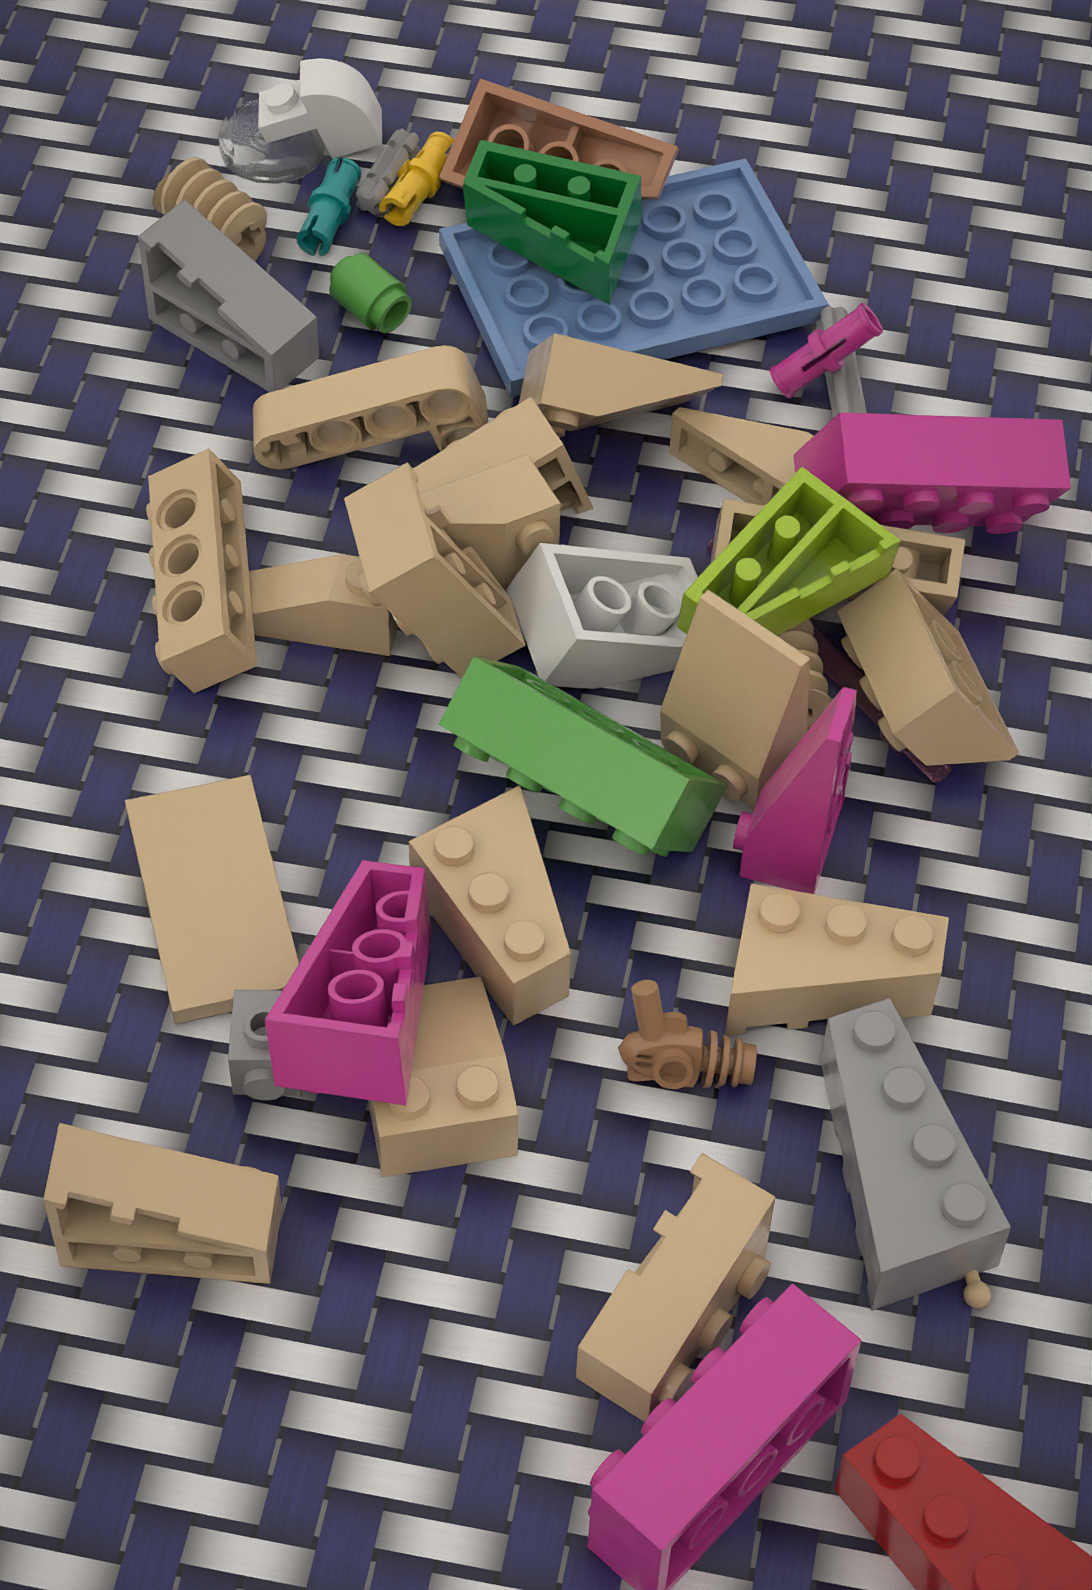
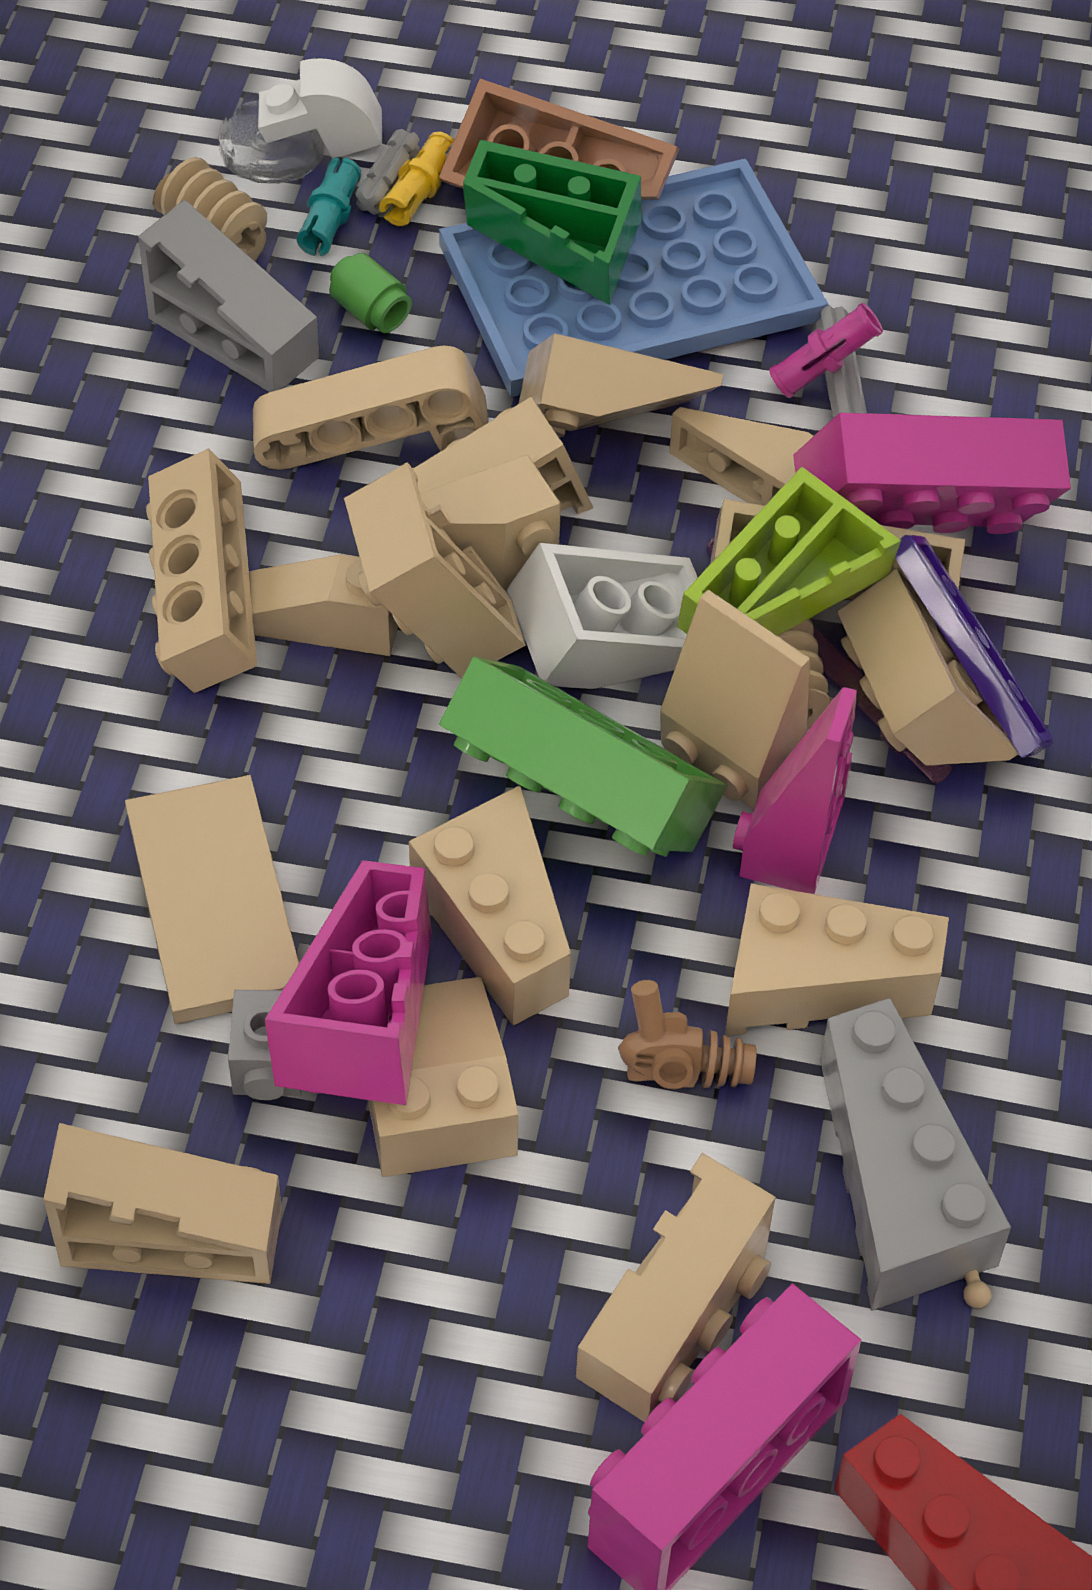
none -> tile [895,535,1053,758]

